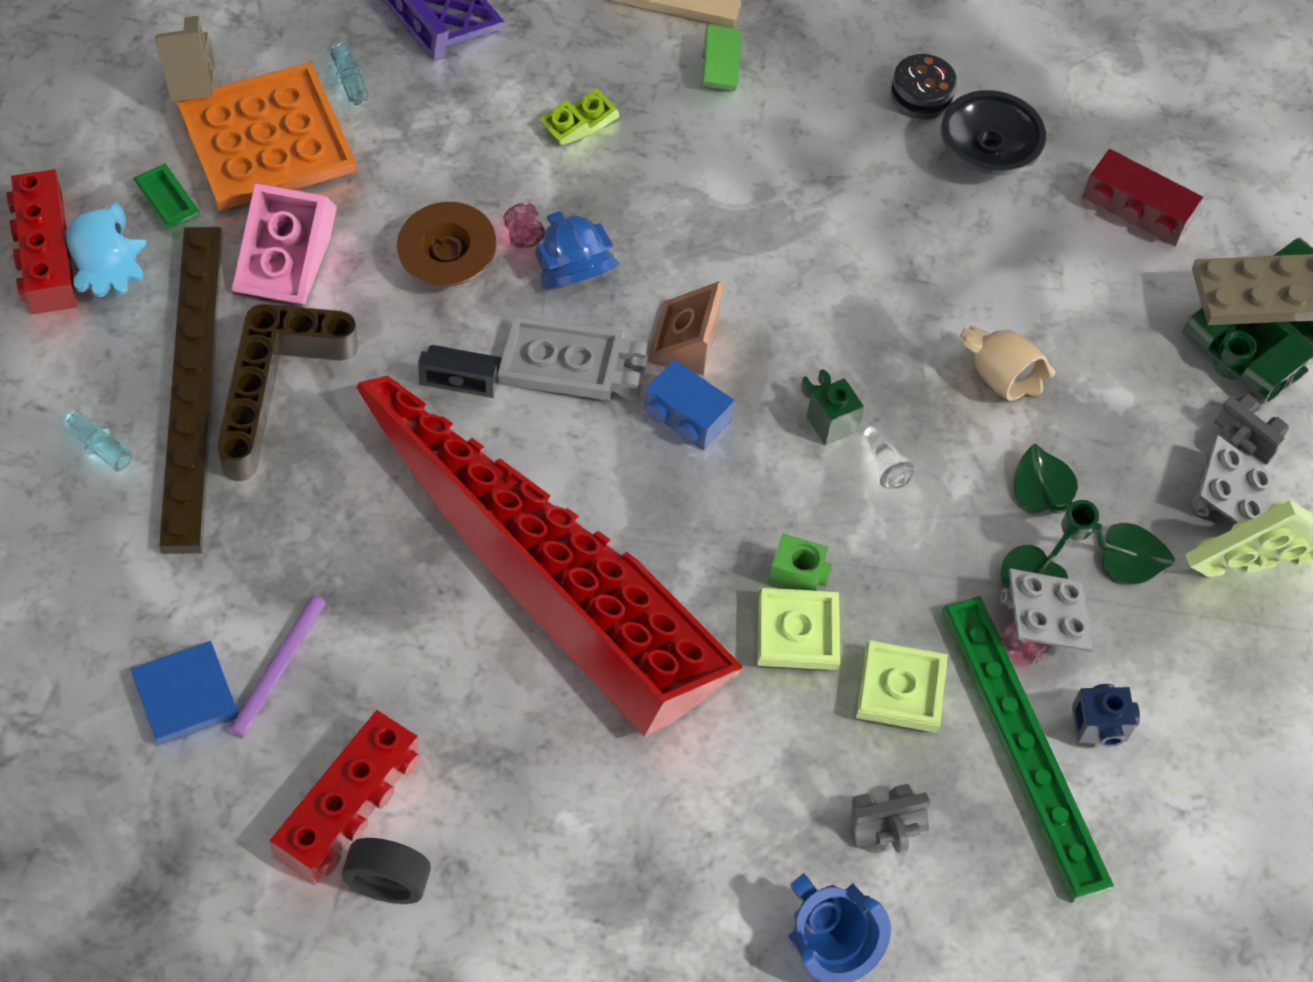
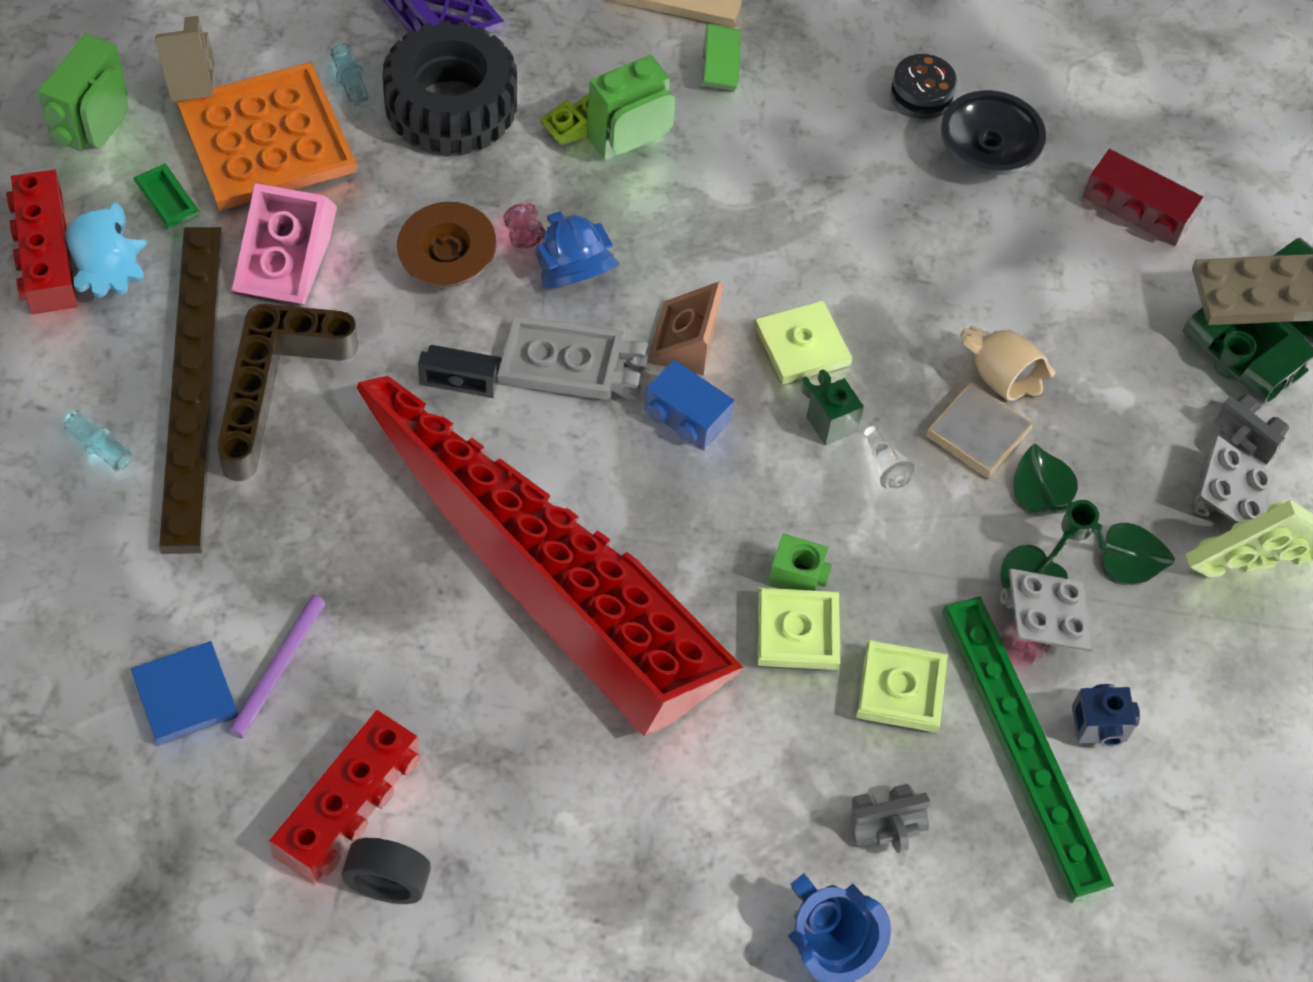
none -> bright green brick [37,33,128,152]
none -> black tyre [382,21,517,156]
none -> bright green brick [587,54,676,160]
none -> yellowish green plate [754,301,852,385]
none -> flat silver tile [926,382,1033,479]

